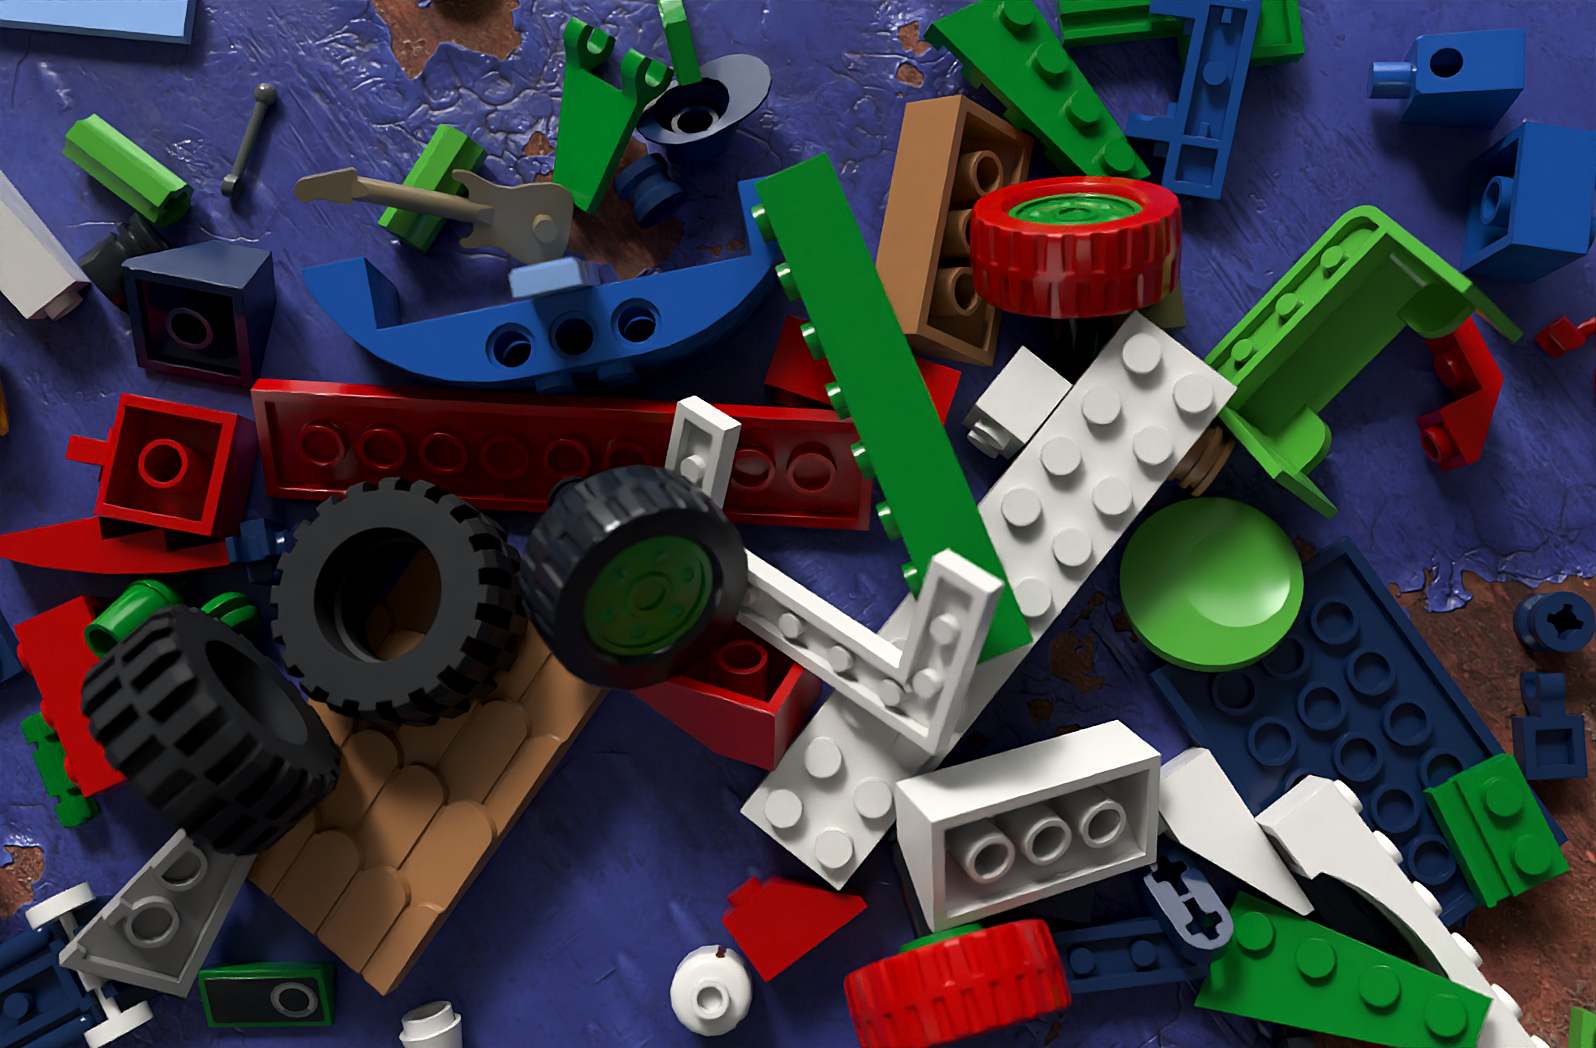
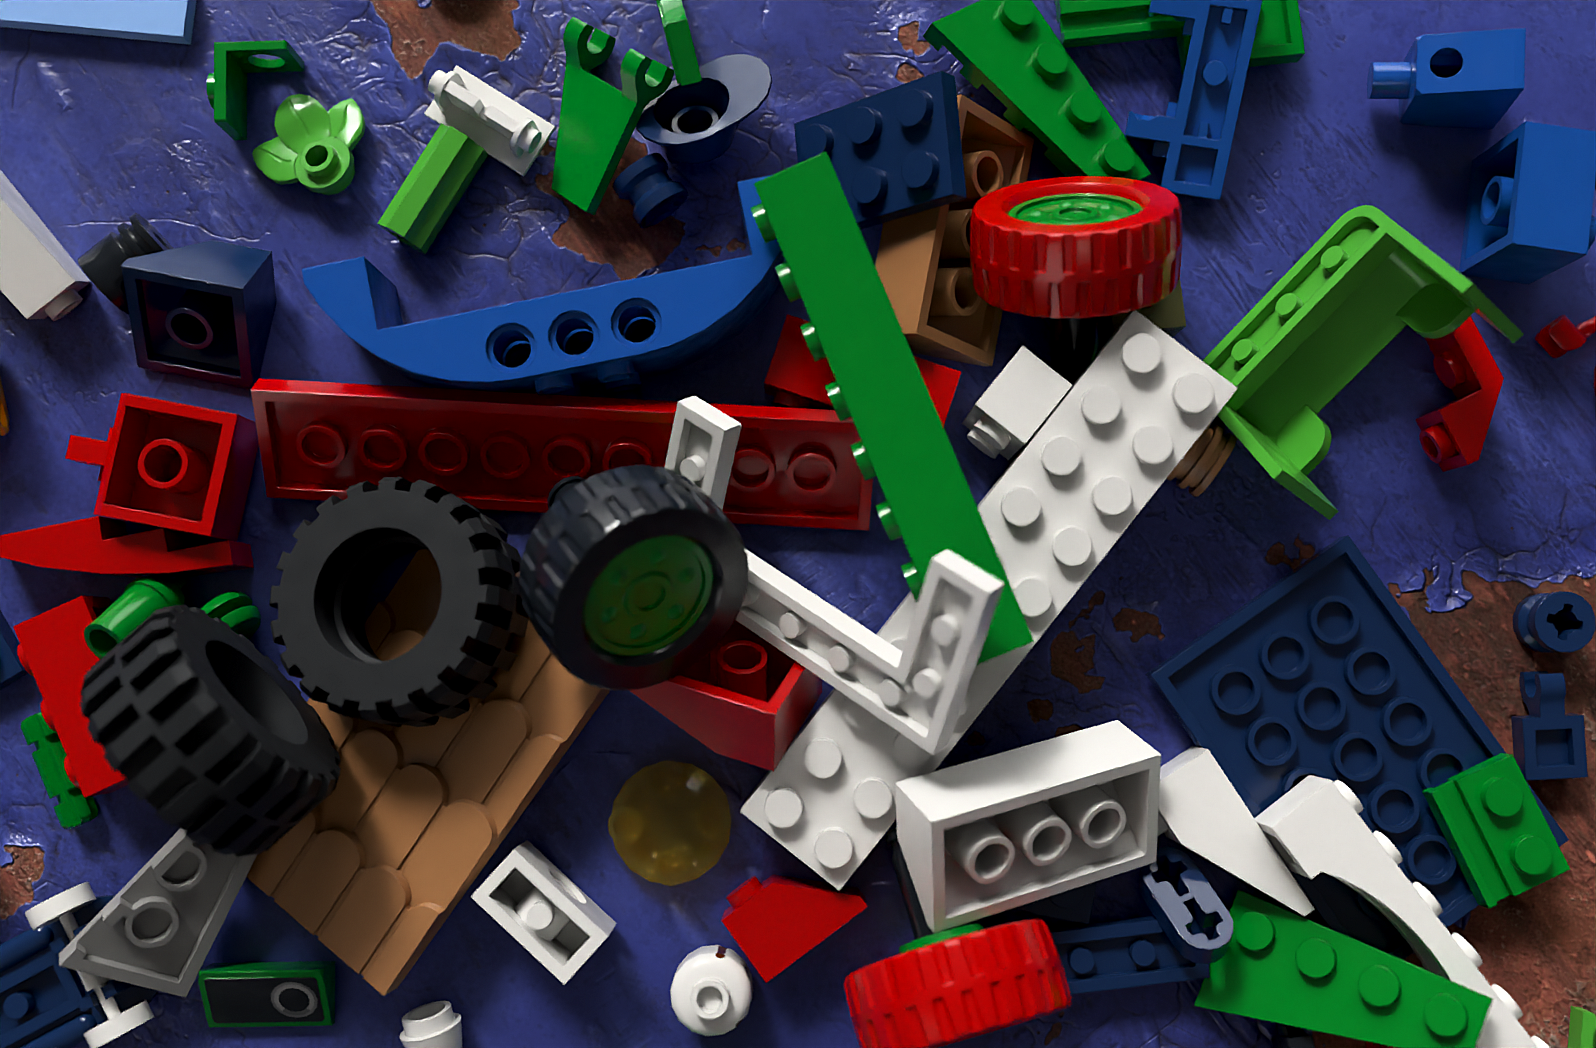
bright green axle [62,114,194,229] -> none
dark grey hinge [221,83,278,200] -> none
dark blue plate [225,518,295,586] -> none
dark tan piece [294,167,573,266] -> none
light blue tile [509,257,602,299] -> none
bright green piece [1119,497,1304,672] -> none
none -> green bracket [206,40,304,140]
none -> bright green plate [253,94,365,195]
none -> white hinge [424,65,556,177]
none -> white brick [471,840,617,985]
none -> clear yellow dish [608,760,732,886]
none -> dark blue plate [794,71,967,230]

